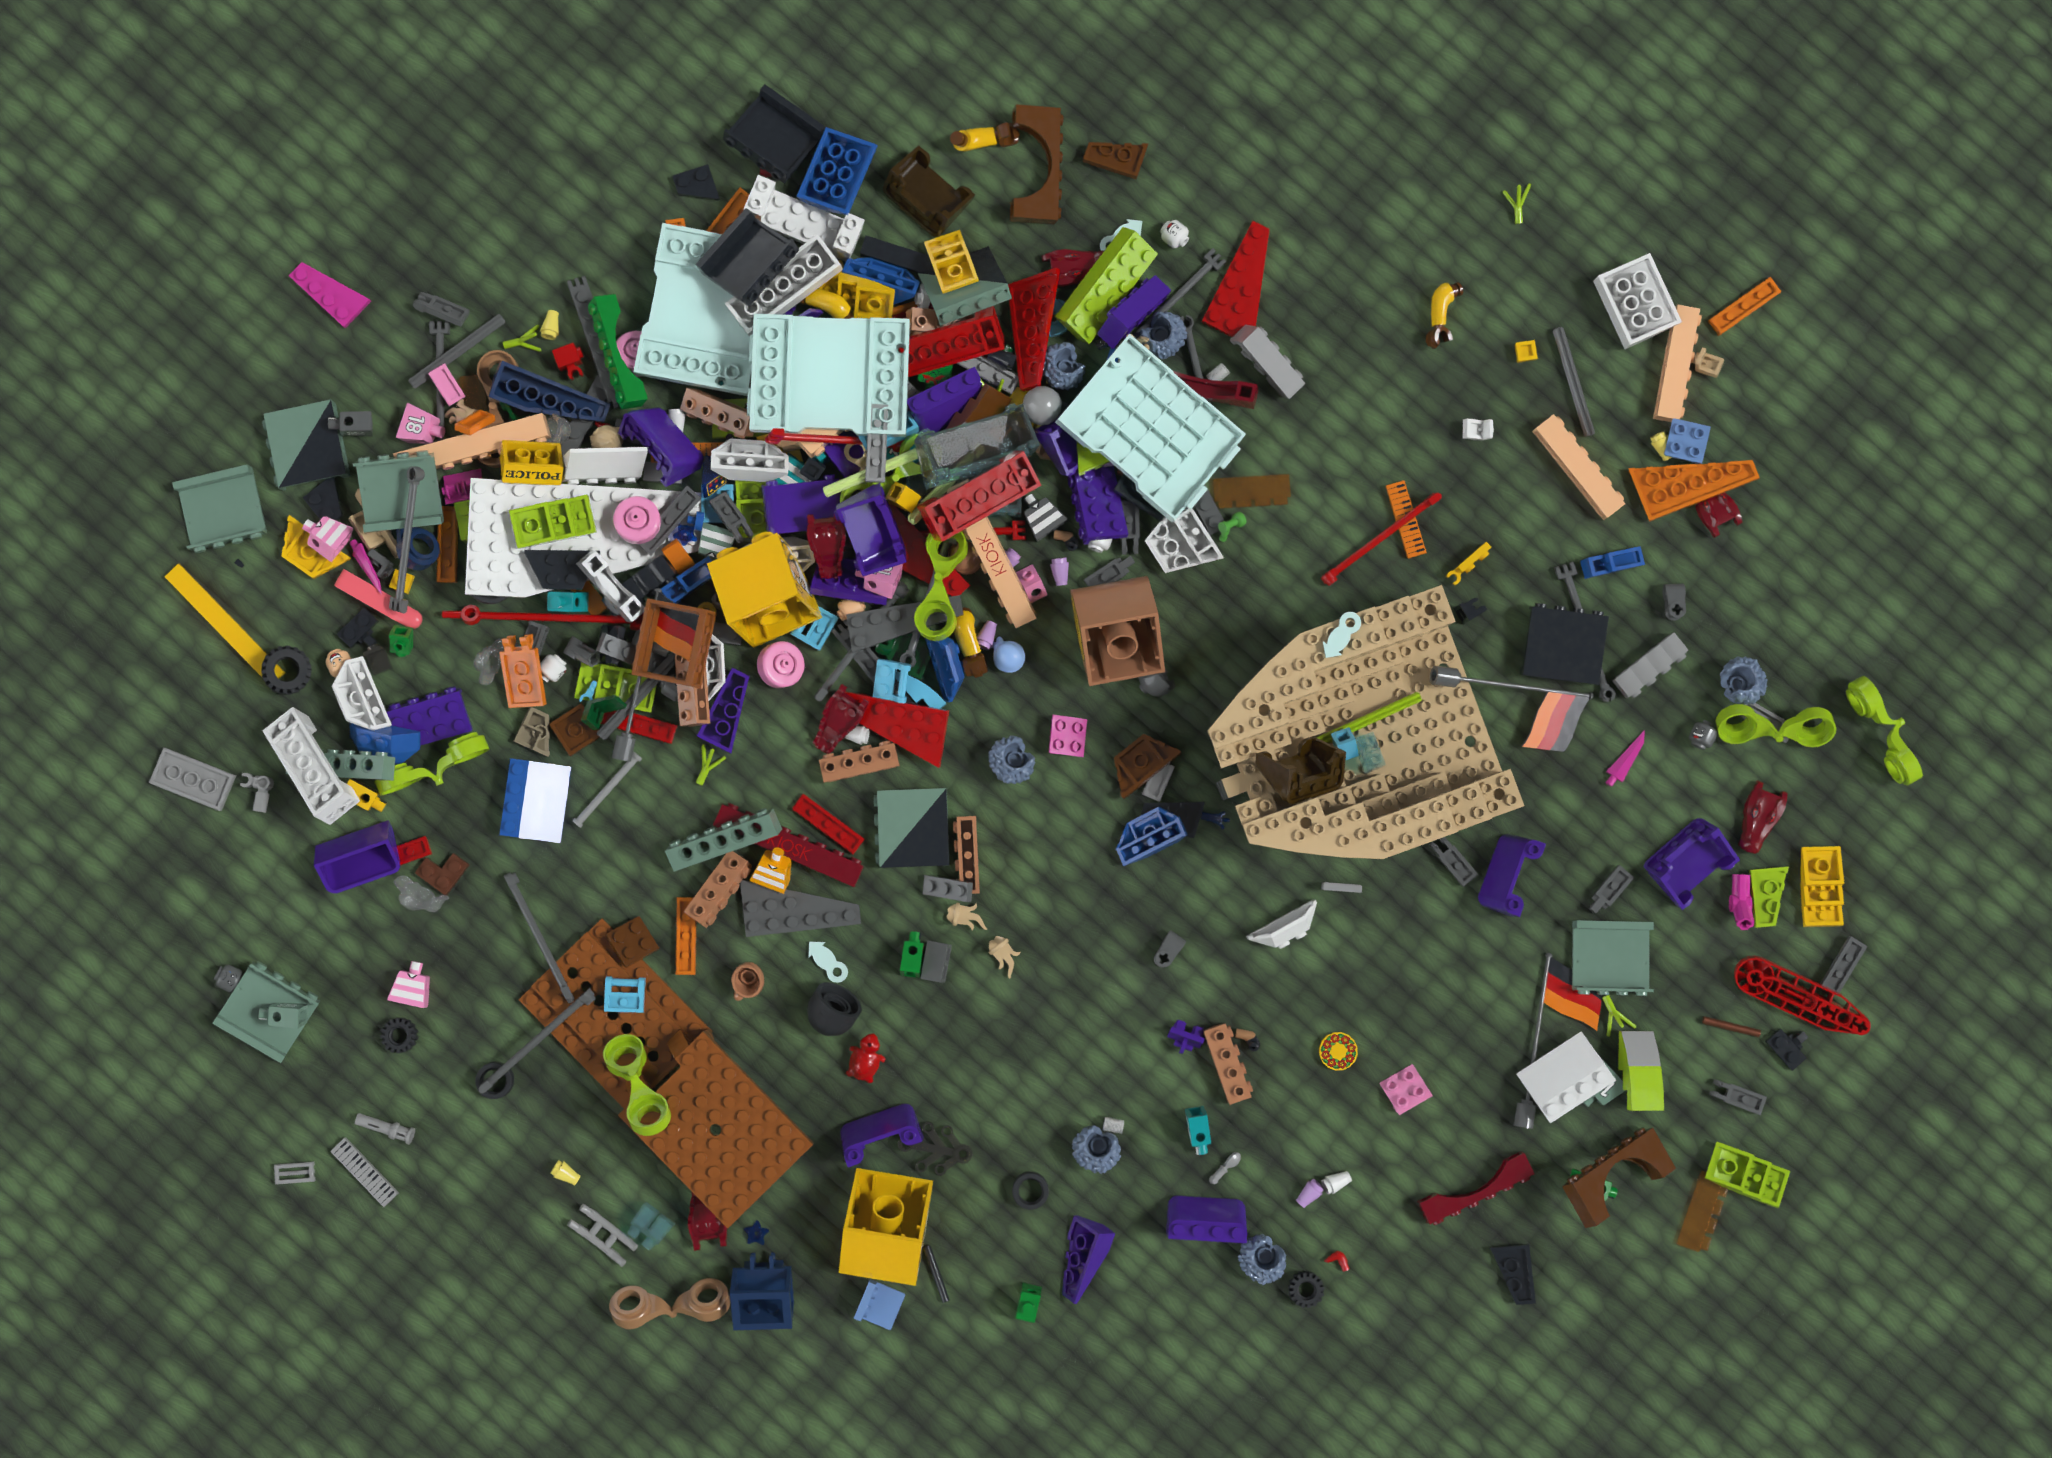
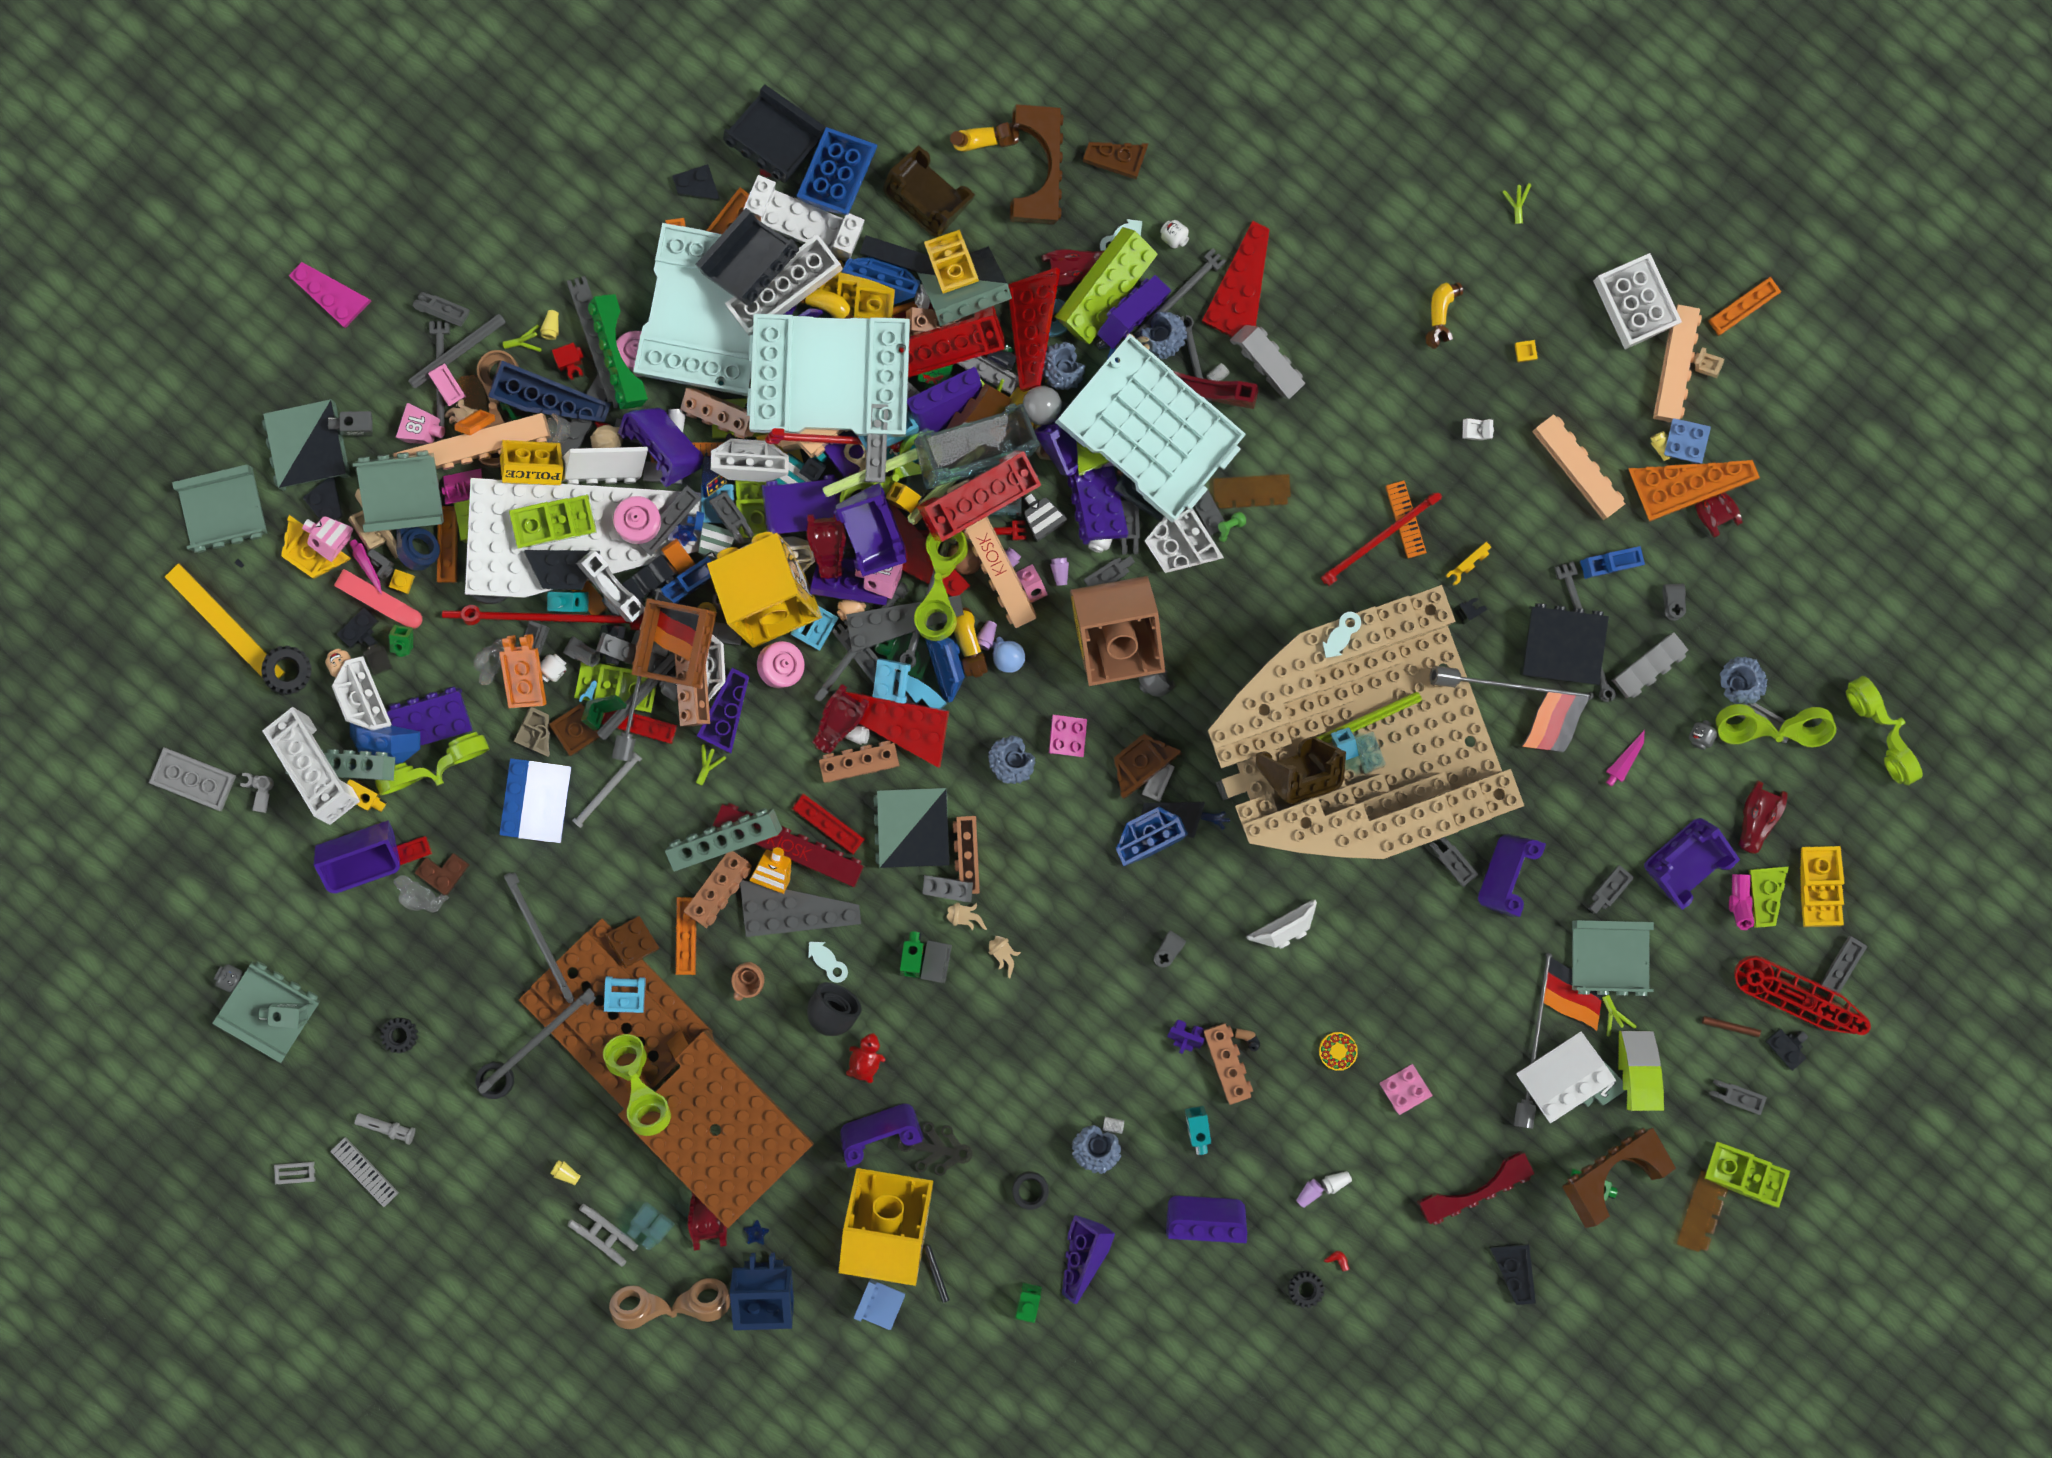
bright pink torso [388,961,430,1008] -> none
dark grey hinge [389,466,425,614] -> none
arm [1054,530,1078,551] -> none
light grey piece [1209,1152,1241,1184] -> none
sand blue hair [1238,1234,1286,1285] -> none
light grey tile [1321,882,1362,893] -> none
dark grey axle [1553,327,1595,437] -> none

